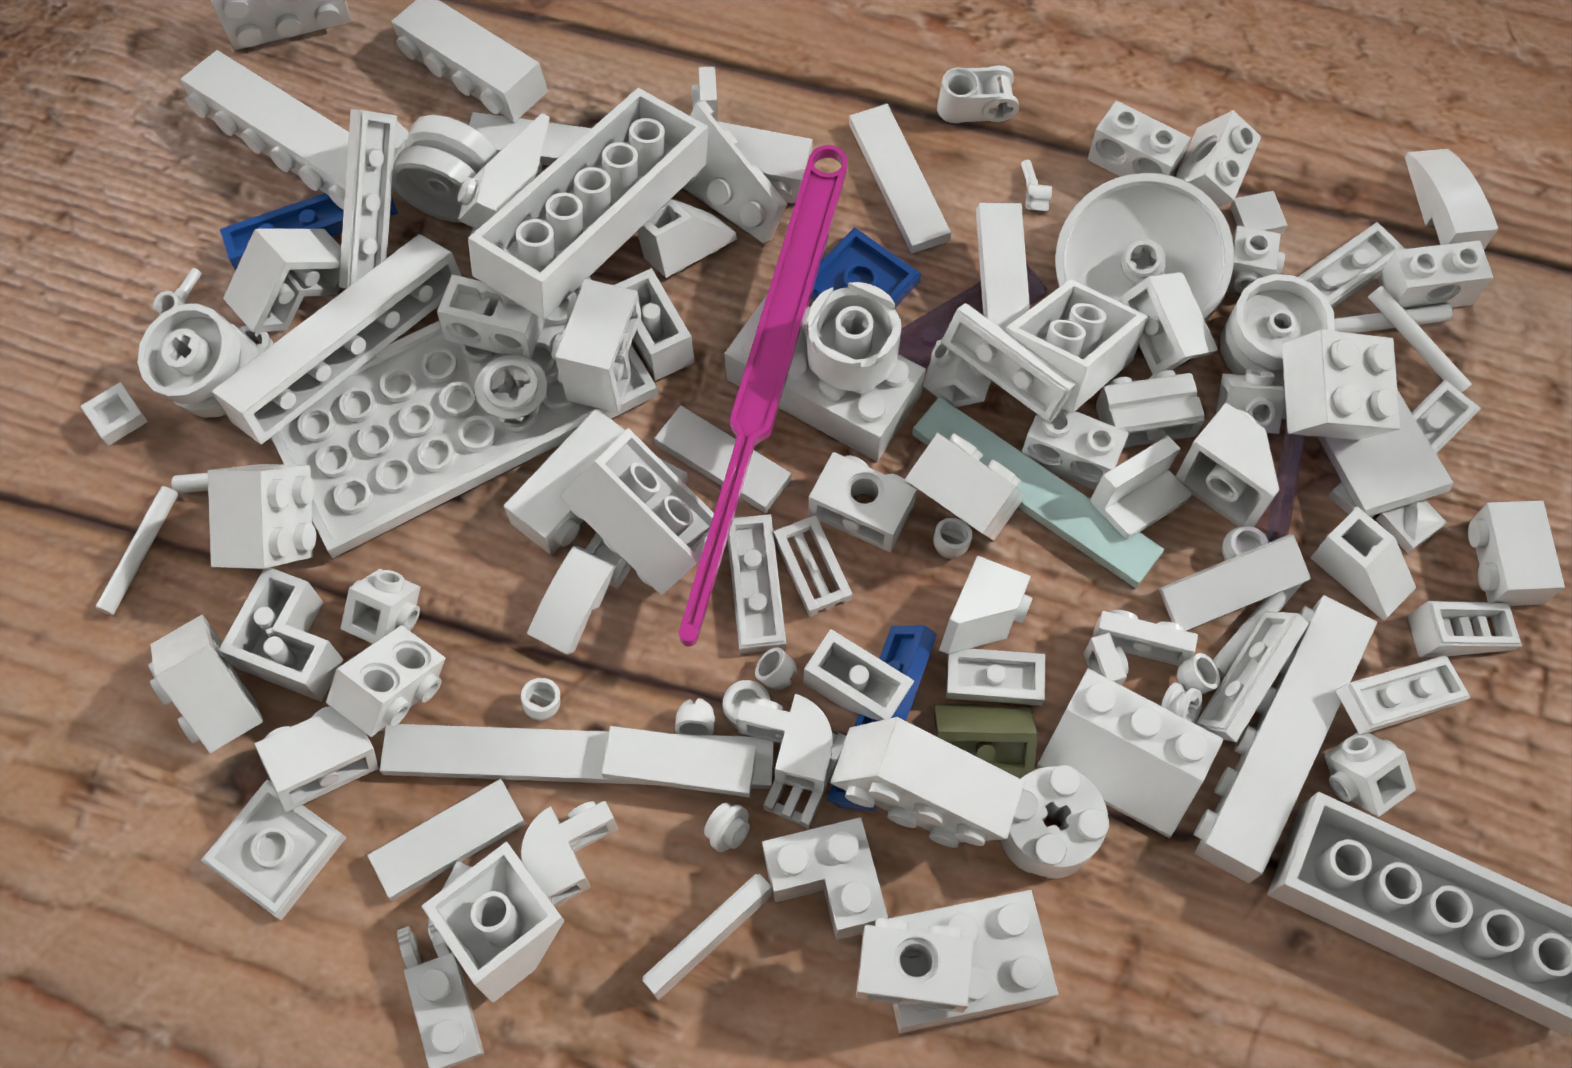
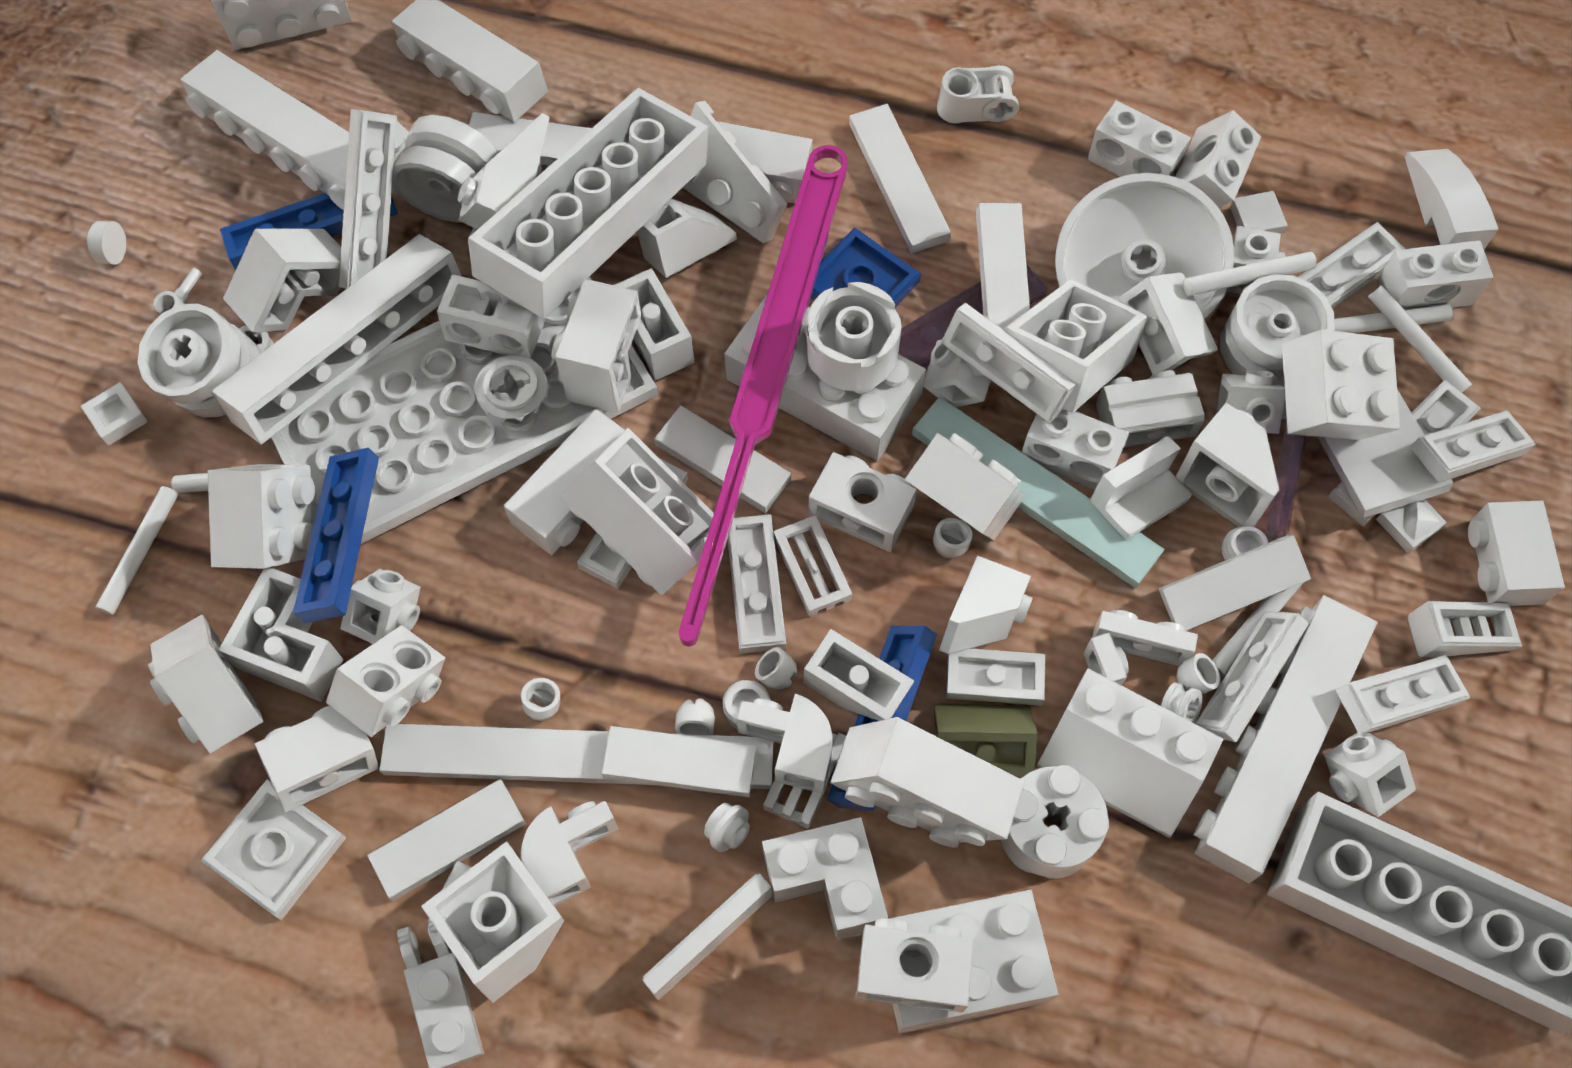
white slope [527,545,617,655] -> none
white plate [691,66,718,121] -> none
white hand [1021,160,1052,211] -> none
white slope [1311,506,1416,621] -> none
none -> white tile [87,221,126,265]
none -> blue plate [293,447,379,623]
none -> white bar [1183,252,1316,296]
none -> white tile [1410,411,1536,483]

